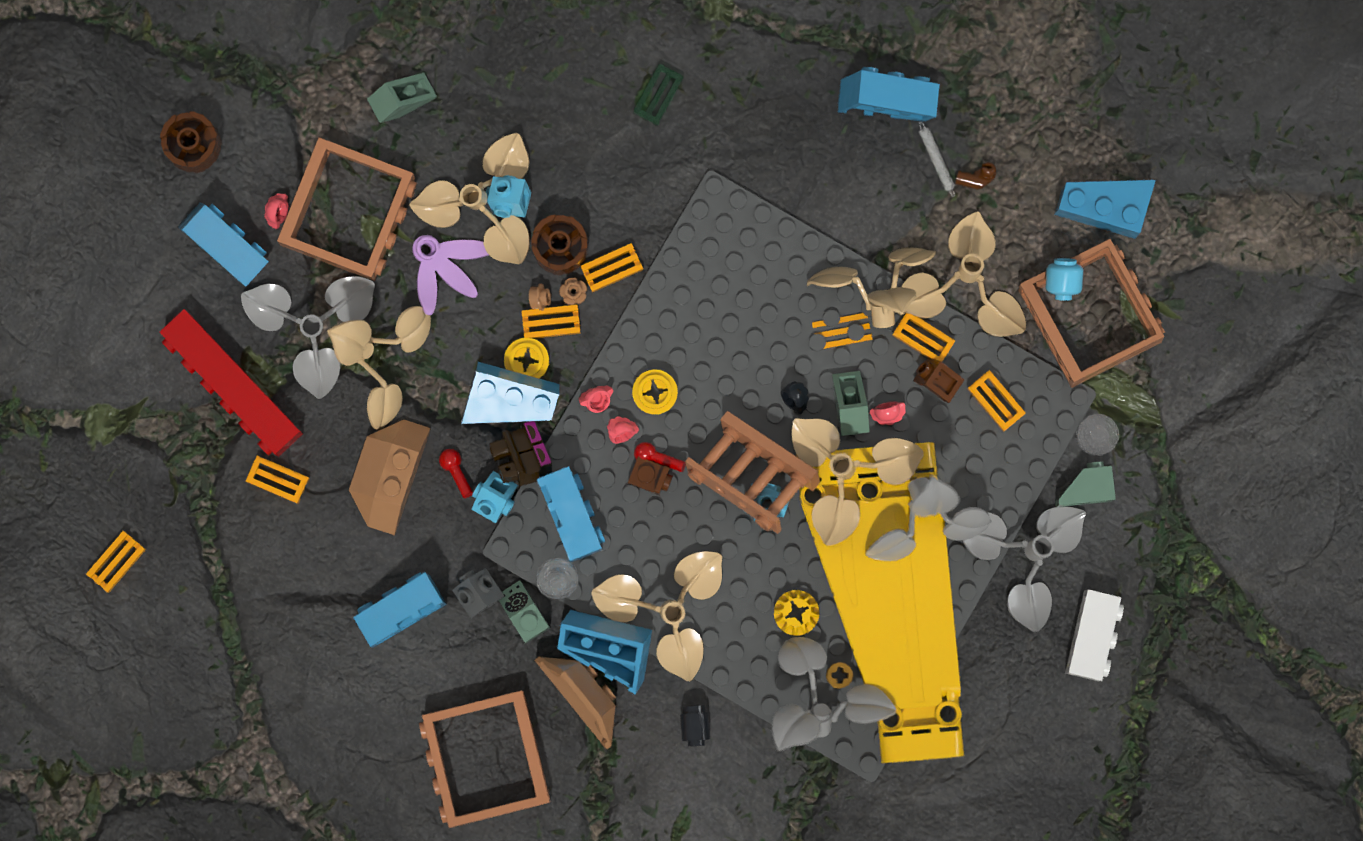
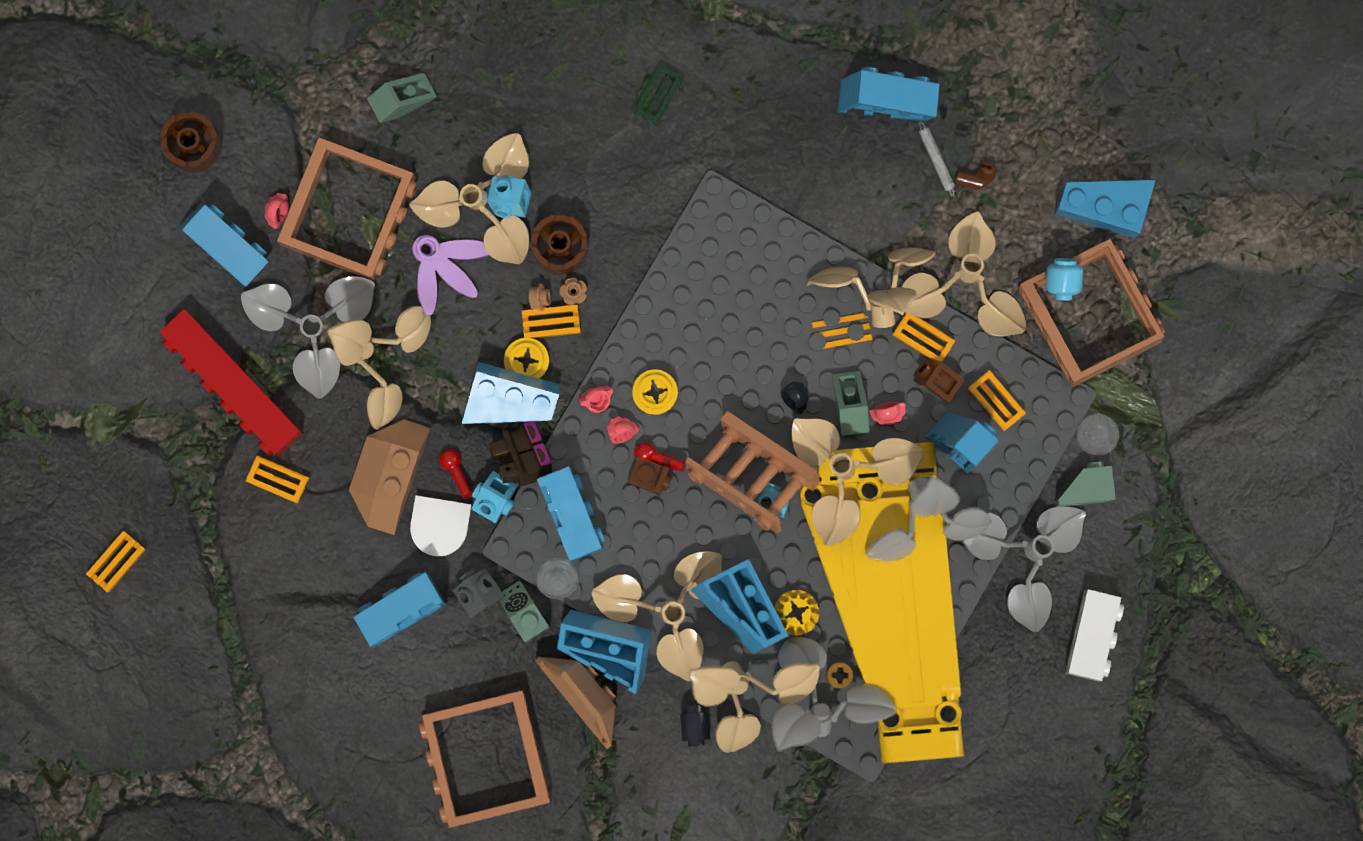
light orange tile [581,243,643,293] -> none
none -> white tile [410,496,472,557]
none -> dark azure wedge [690,559,788,654]
none -> tan plant [690,661,820,753]
none -> dark azure wedge [925,411,999,473]

